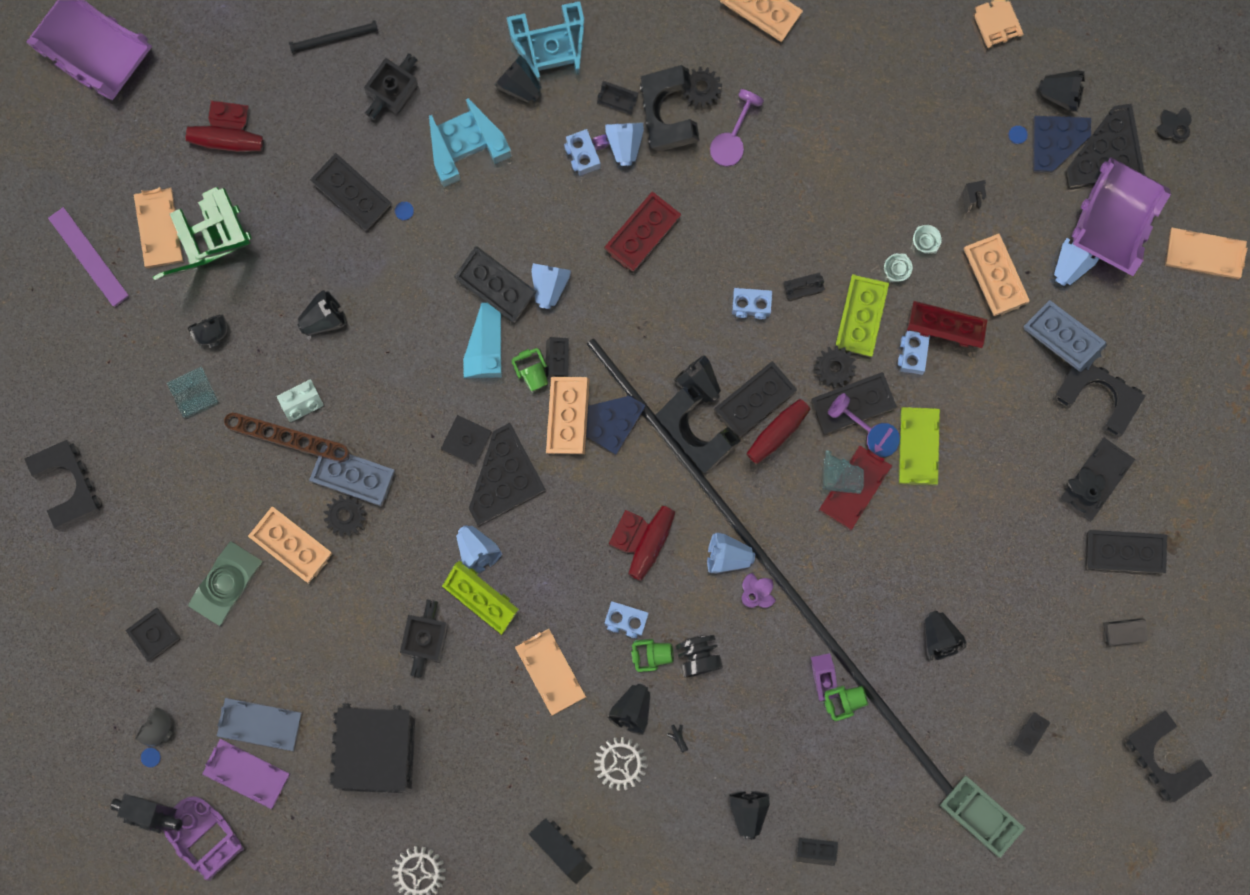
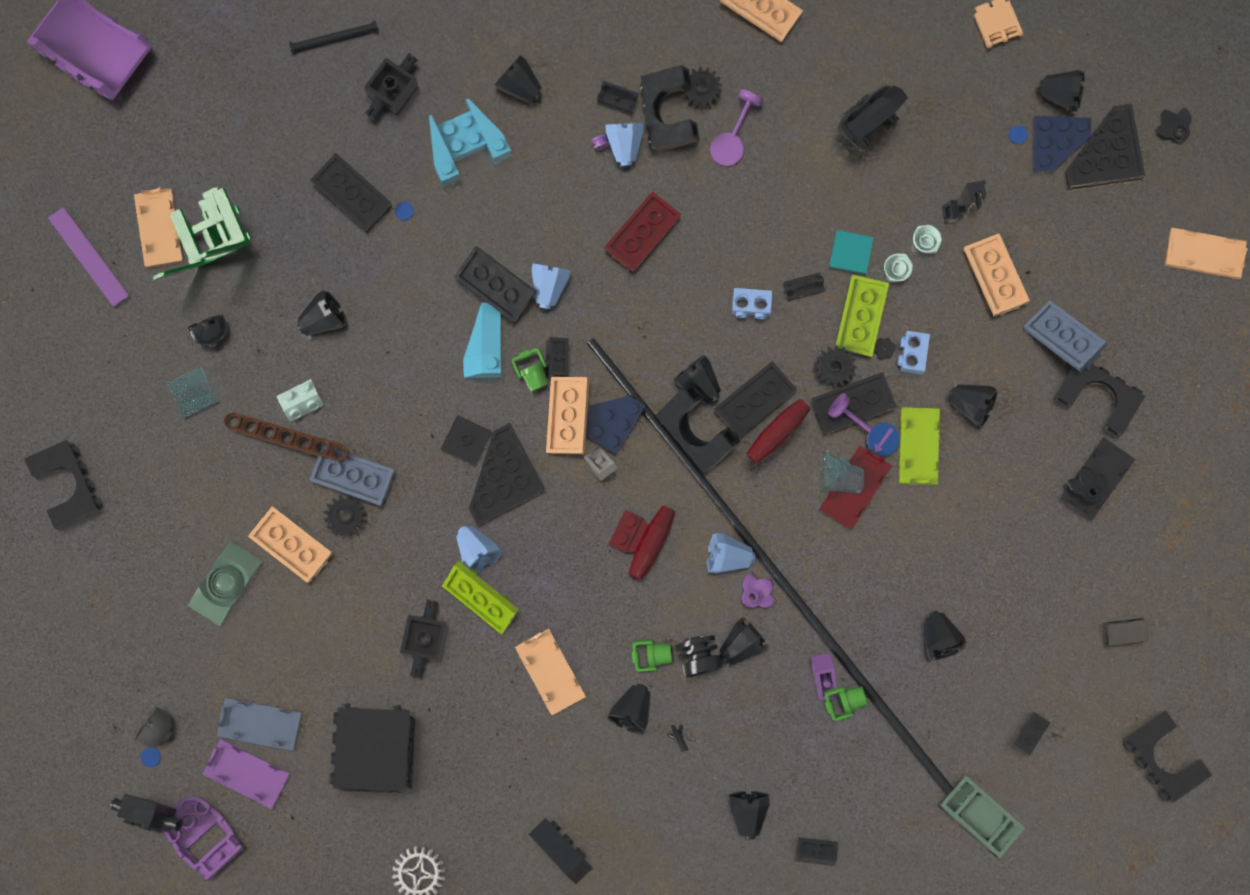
black plate [125,607,180,662] -> none
dark red plate [186,101,263,152] -> none
medium azure wedge [507,1,584,83] -> none
light blue brick [564,129,601,176] -> none
white gear [594,737,647,790] -> none
light blue brick [604,601,649,639] -> none
dark red piece [907,301,988,348] -> none
light blue cone [1054,238,1099,286] -> none
medium lavender panel [1072,157,1171,276] -> none
black piece [1087,530,1167,574] -> none
none -> light grey slope [584,446,617,480]
none -> black cone [720,617,769,665]
none -> teal tile [829,230,874,275]
none -> black brick [838,85,908,149]
none -> black plant [874,338,896,359]
none -> black tile [943,200,966,224]
none -> black cone [948,384,998,427]

